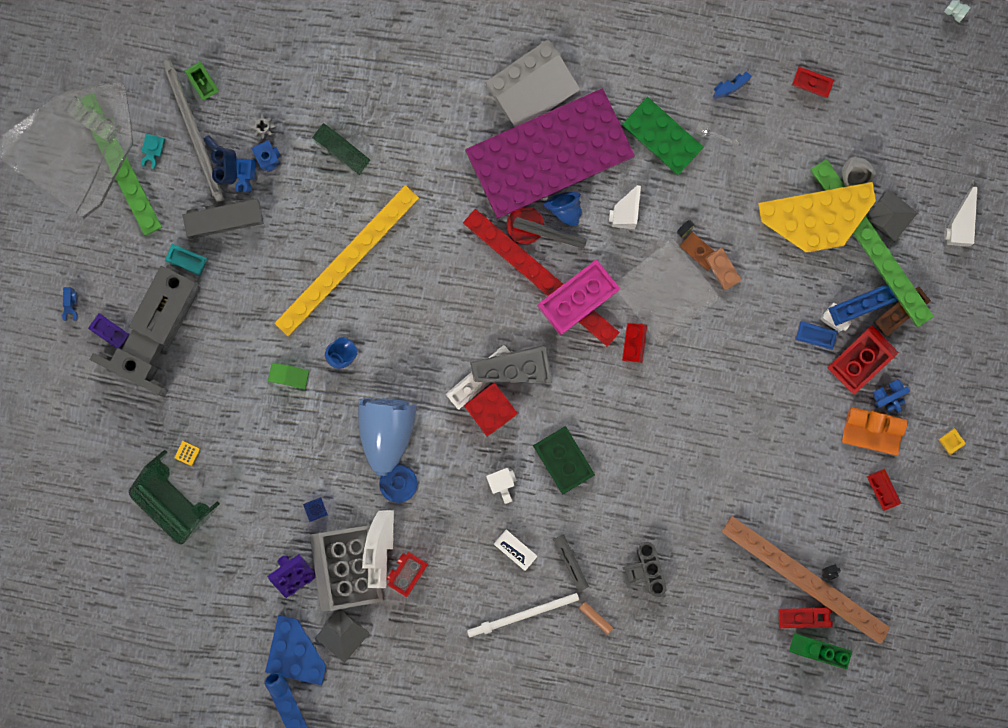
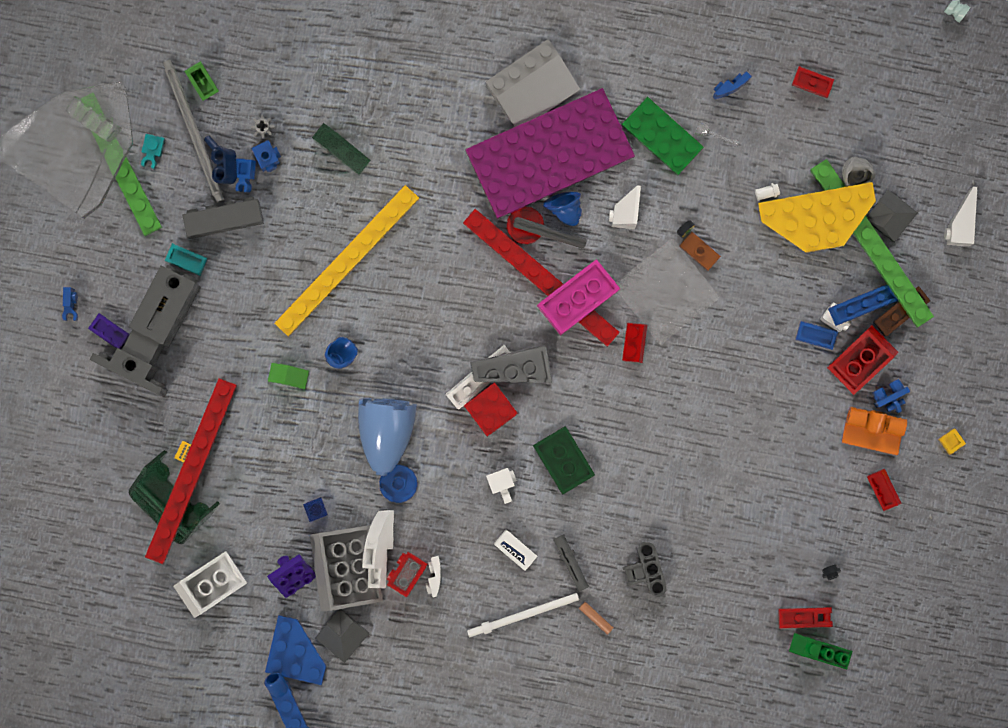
nougat plate [705,248,741,290] -> none
nougat plate [721,516,890,644] -> none
none -> red plate [145,378,237,565]
none -> white slope [174,551,247,618]
none -> white slope [426,556,441,597]
none -> white pin [755,183,780,201]

